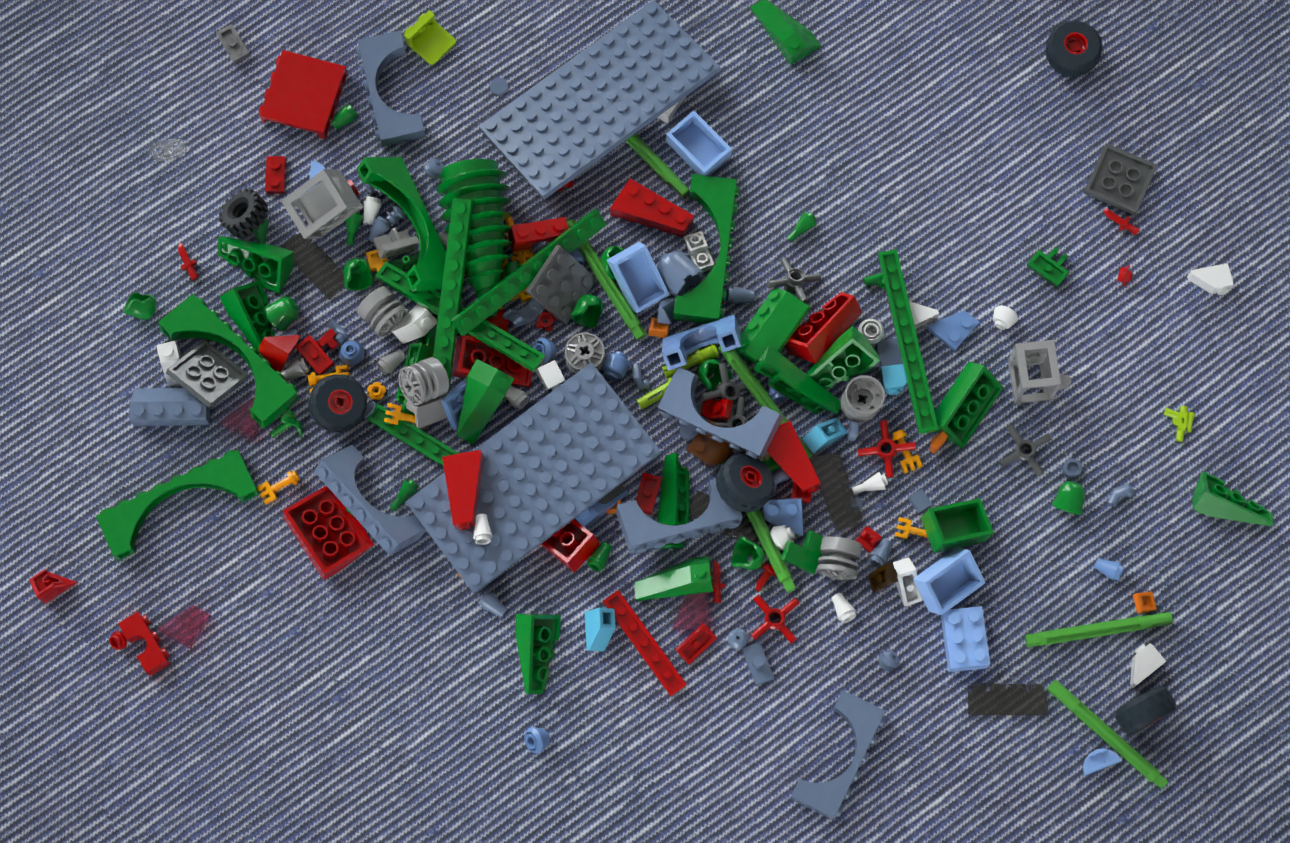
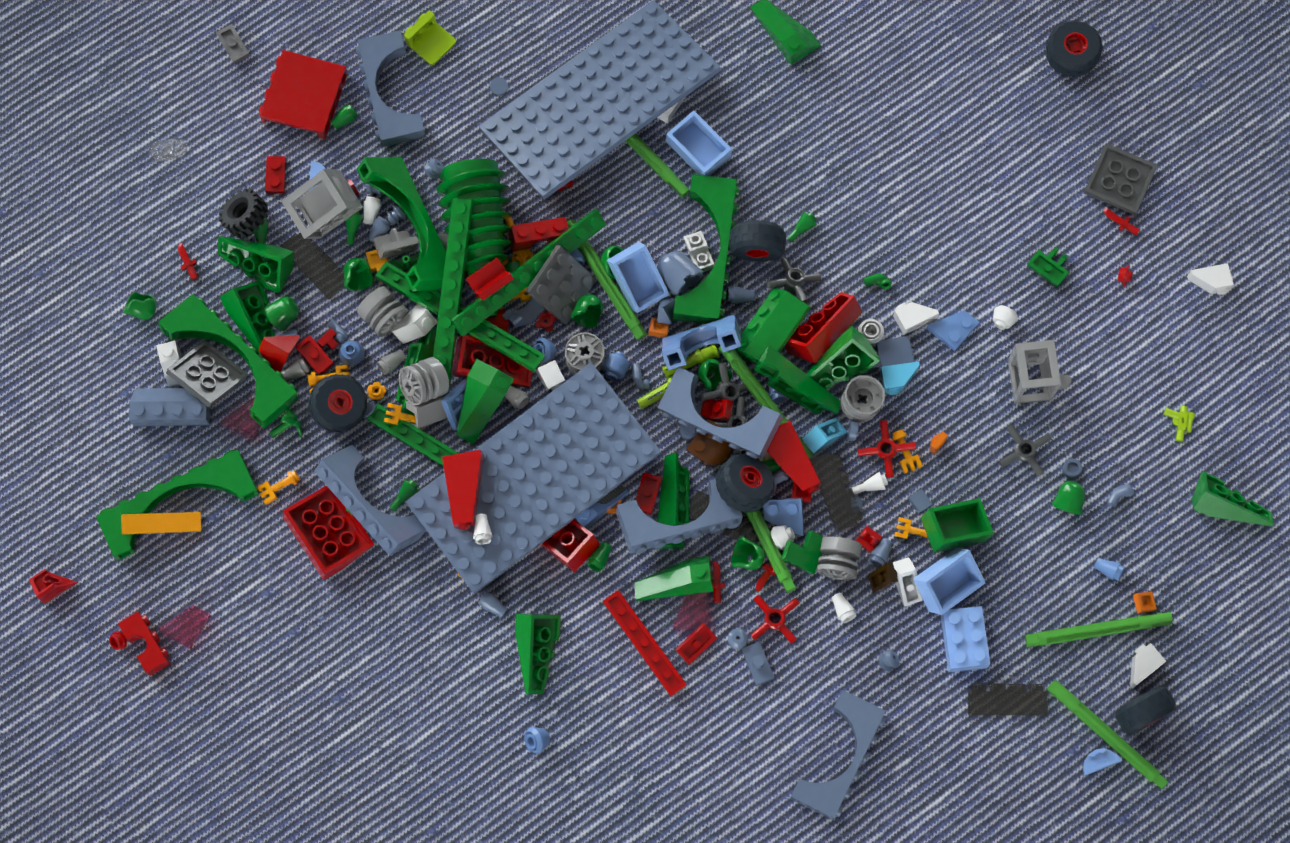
medium azure slope [584,608,616,652] -> none
red wedge [610,178,694,238] -> none
green plate [878,249,938,435] -> none
green slope [935,361,1004,449] -> none
none -> light orange tile [121,512,201,535]
none -> red panel [466,257,514,301]
none -> black wheel [729,220,786,262]

